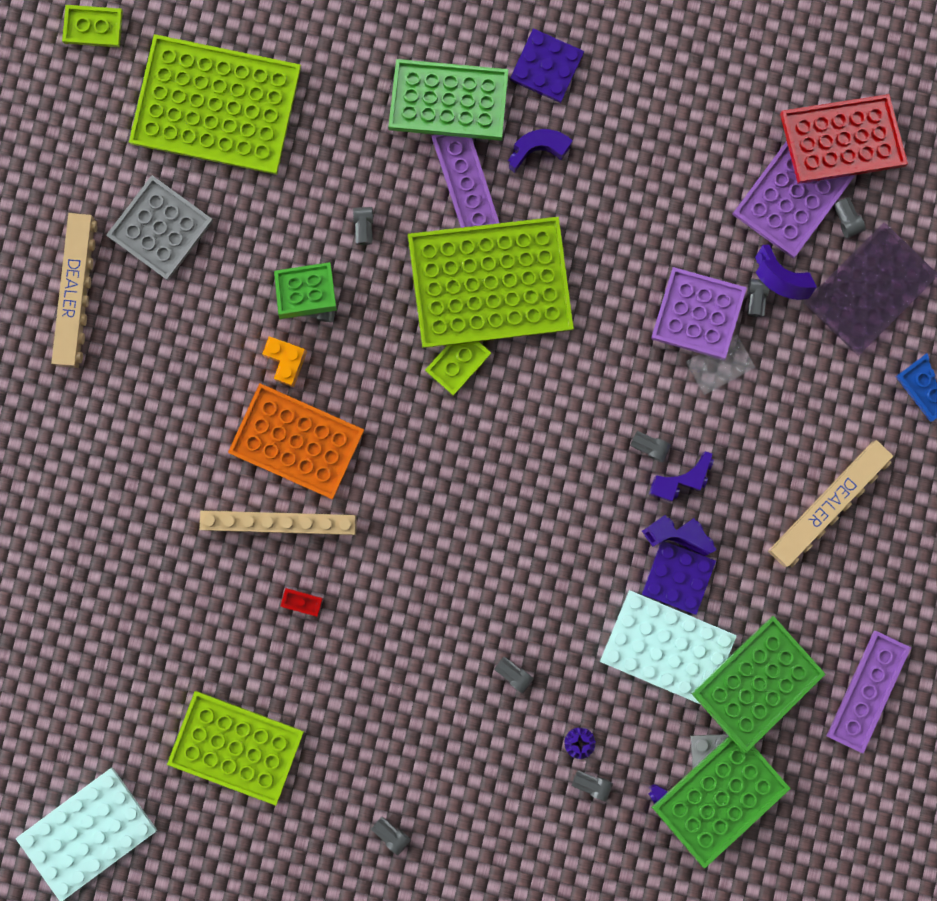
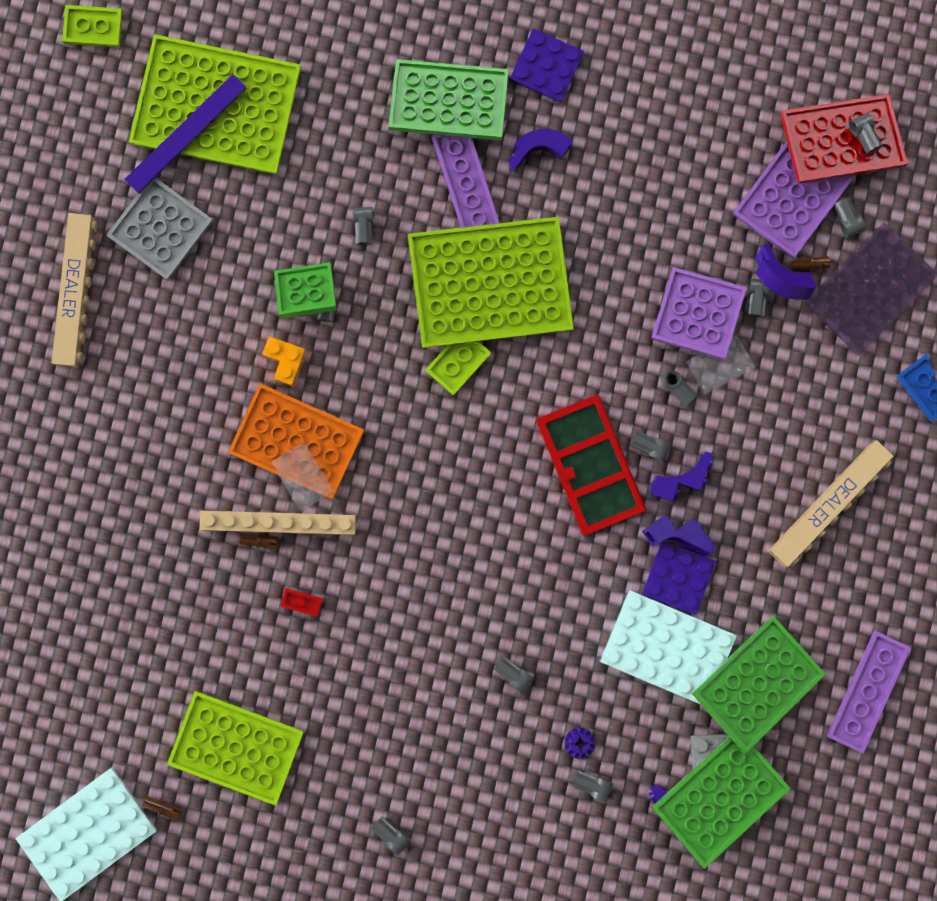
none -> dark purple tile [124,74,247,194]
none -> reddish brown axle [142,796,182,821]
none -> reddish brown axle [239,533,278,549]
none -> clear plate [271,442,334,512]
none -> door [535,394,647,536]
none -> dark grey piece [661,371,698,406]
none -> reddish brown axle [791,256,830,271]
none -> dark grey piece [849,113,883,154]

